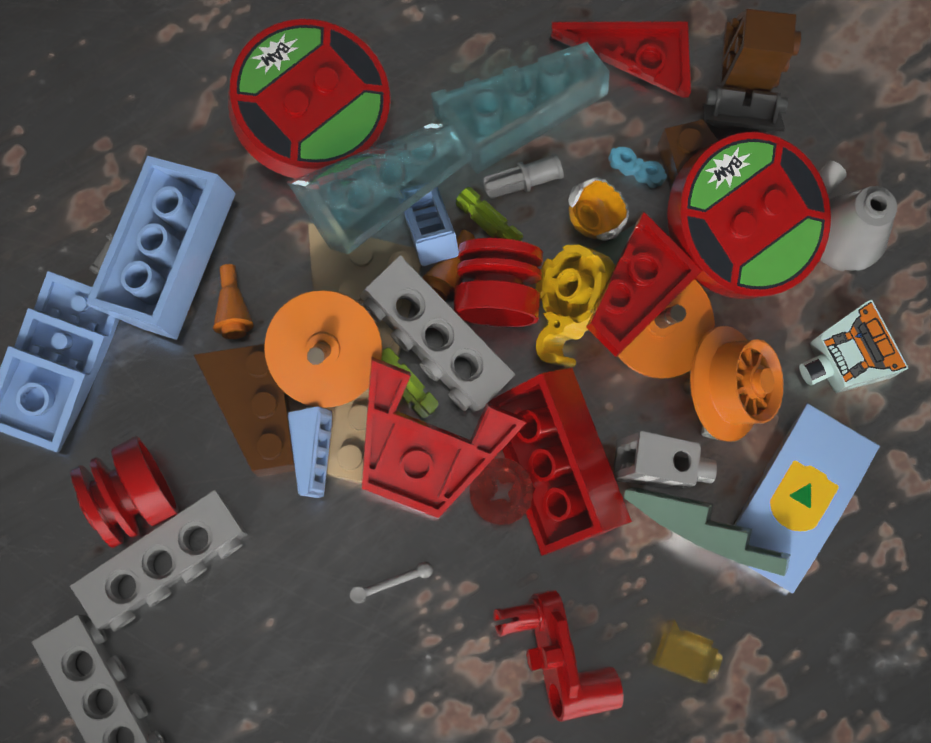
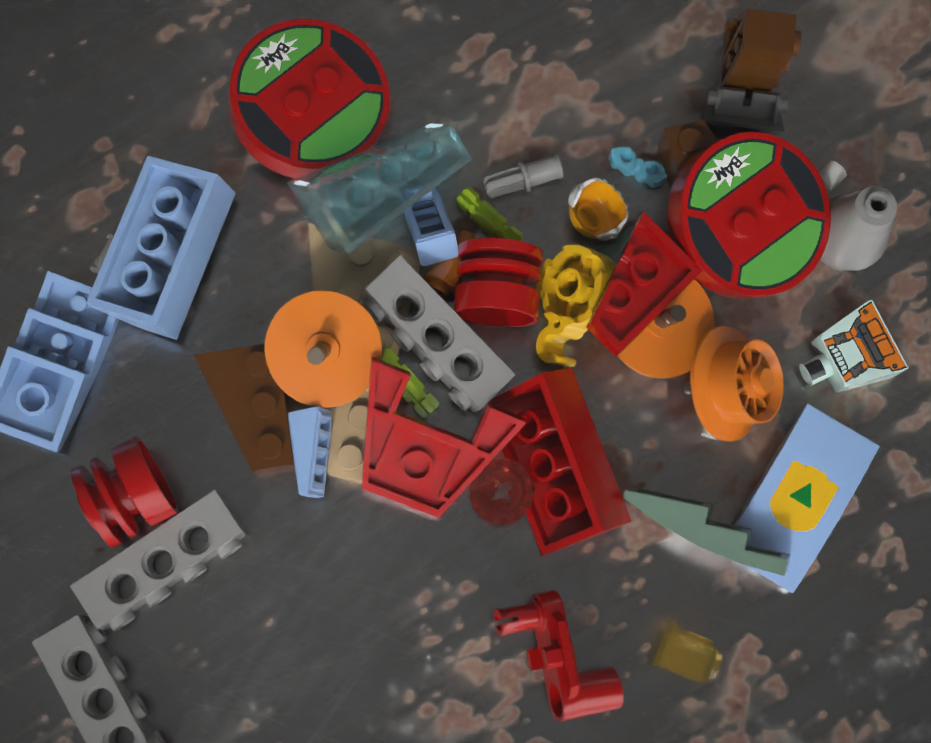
orange cone [213,264,254,339] -> none
light grey hinge [350,561,433,603] -> none
clear light blue wedge [431,42,610,174] -> none
red wing [551,21,691,98] -> none
light grey torso [613,431,717,490] -> none

